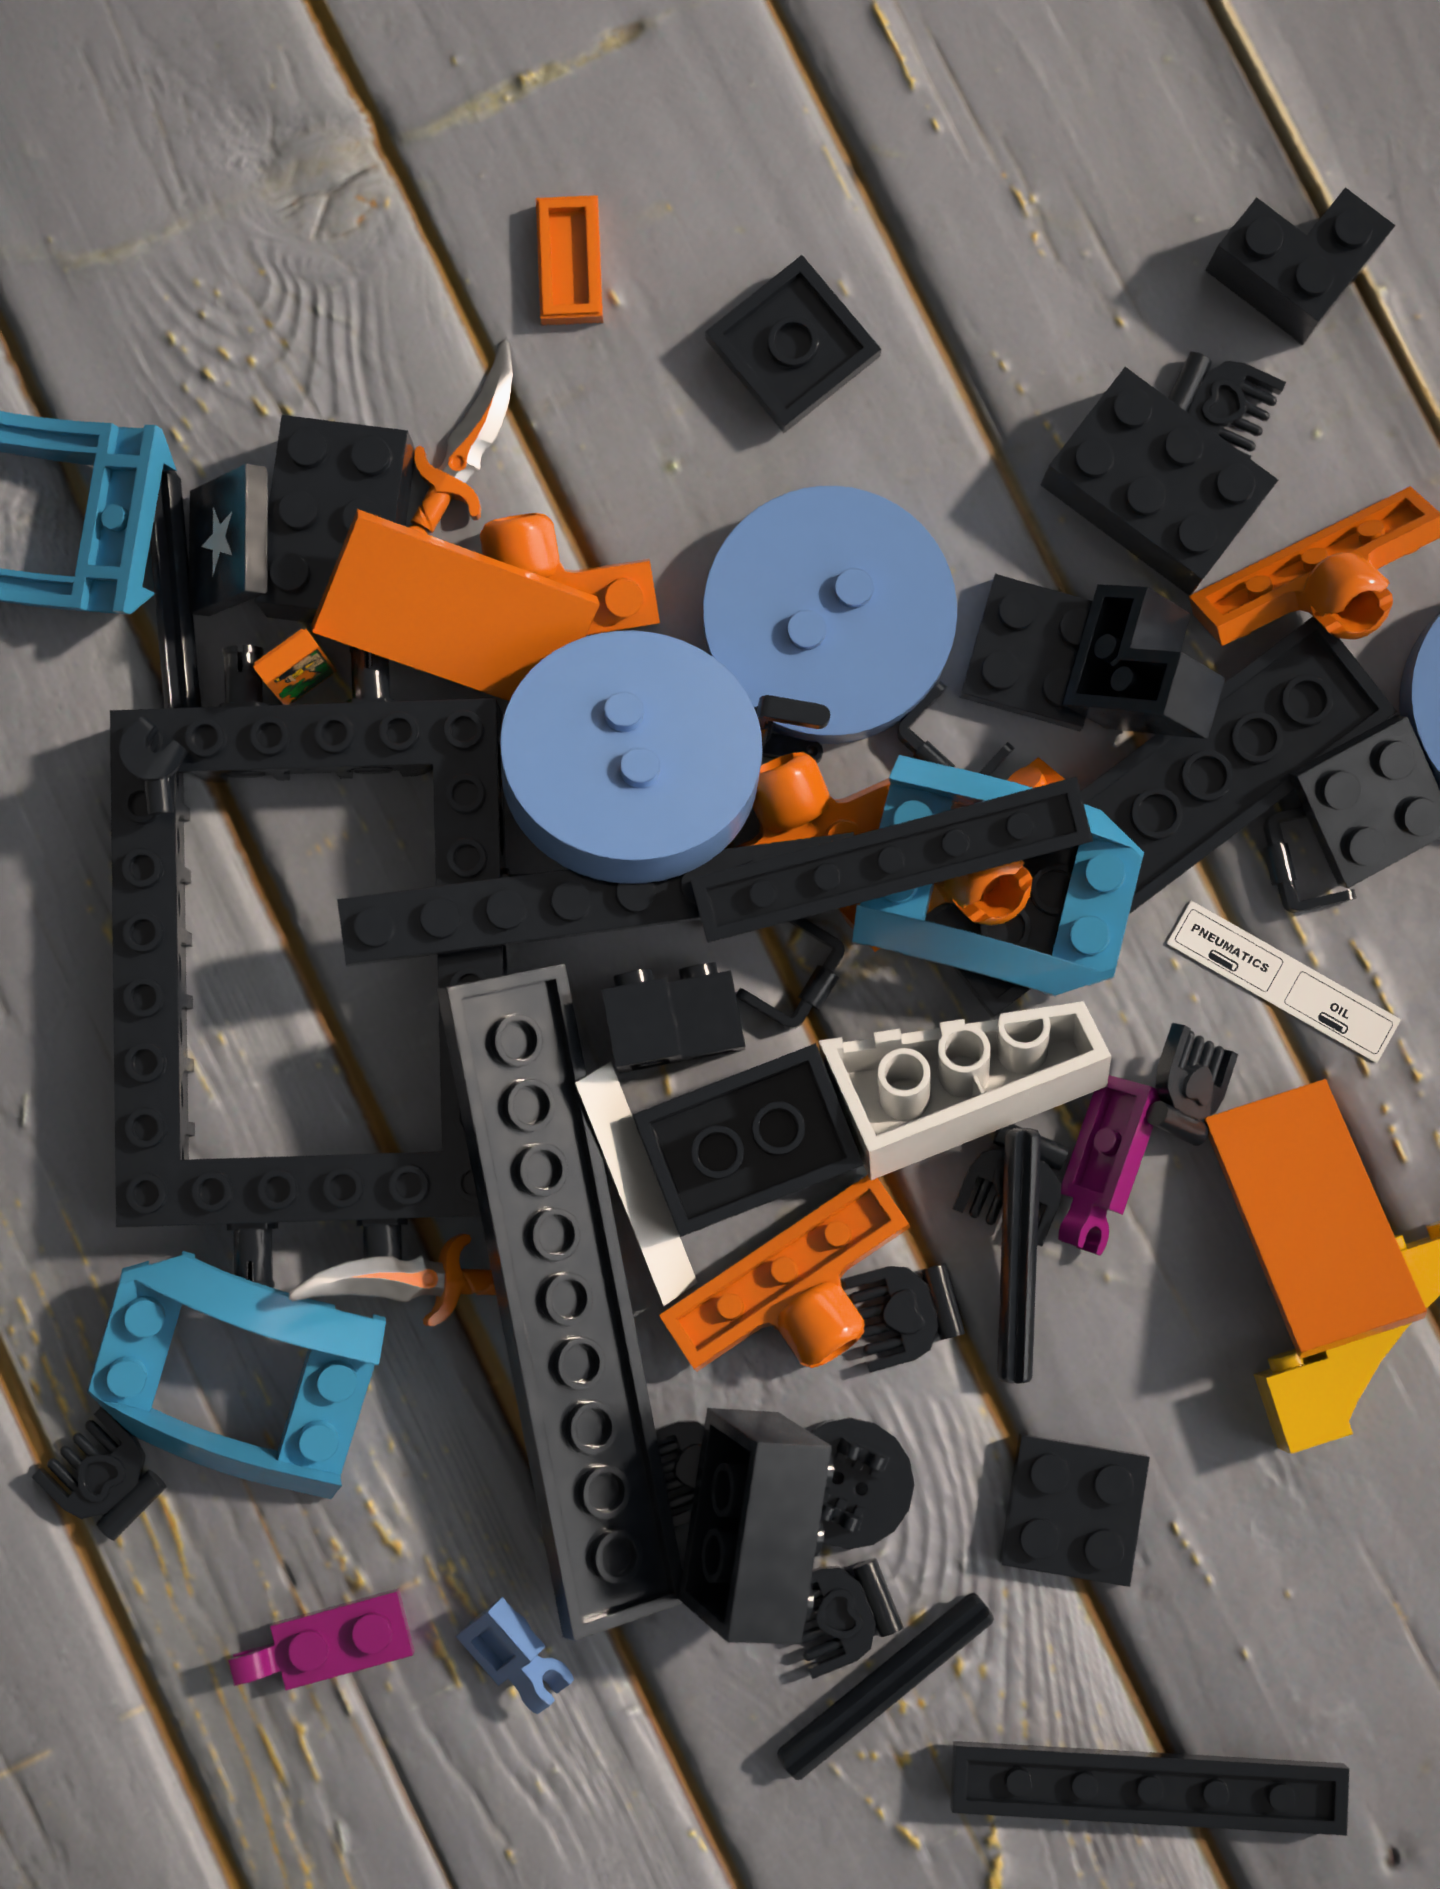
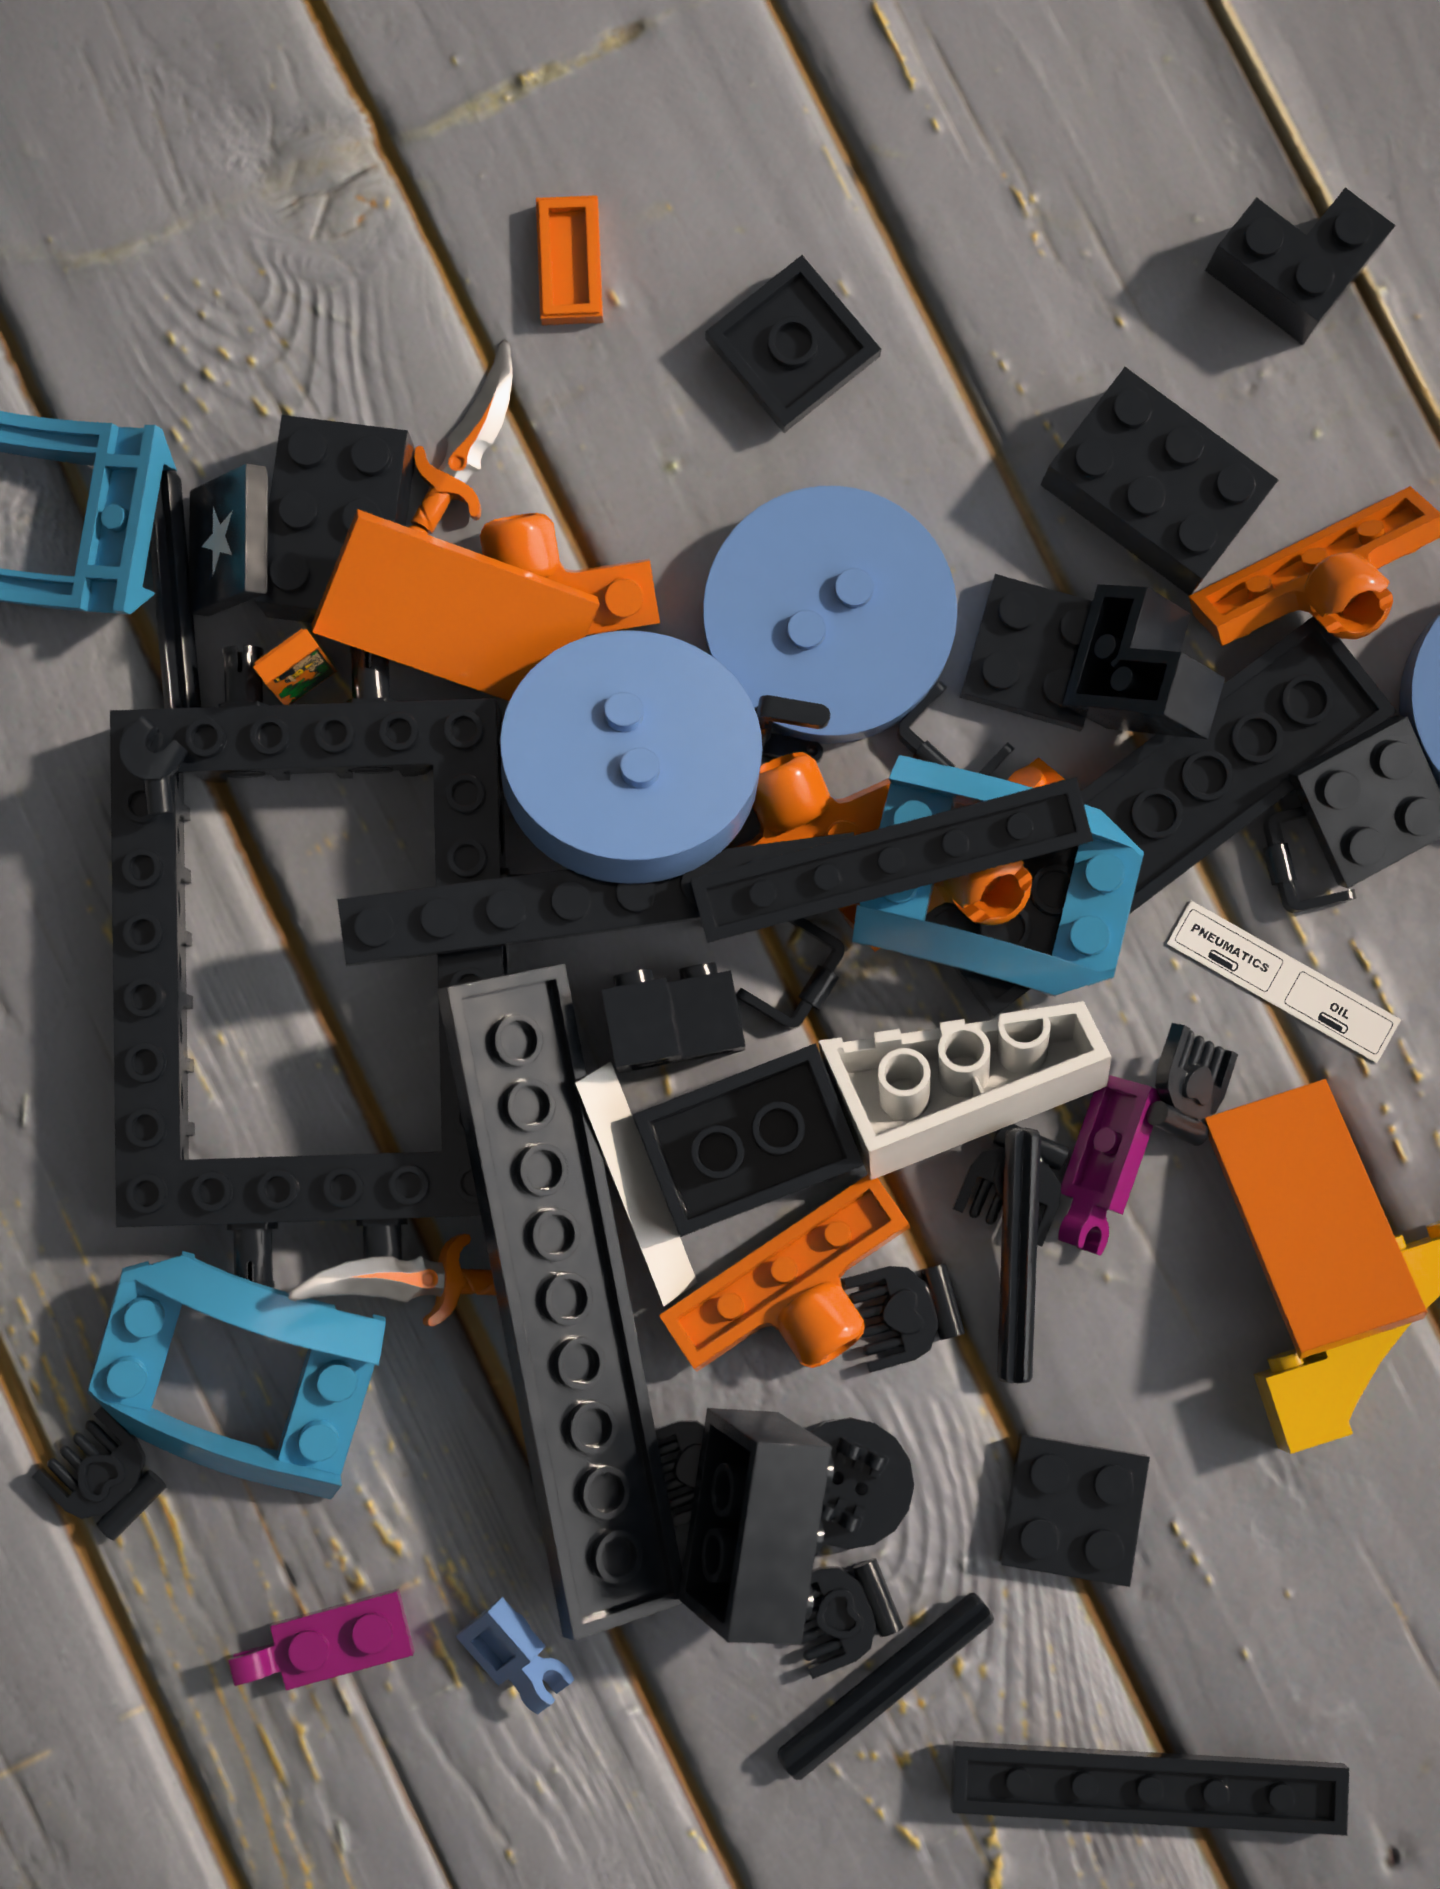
black piece [1168,352,1286,459] -> none

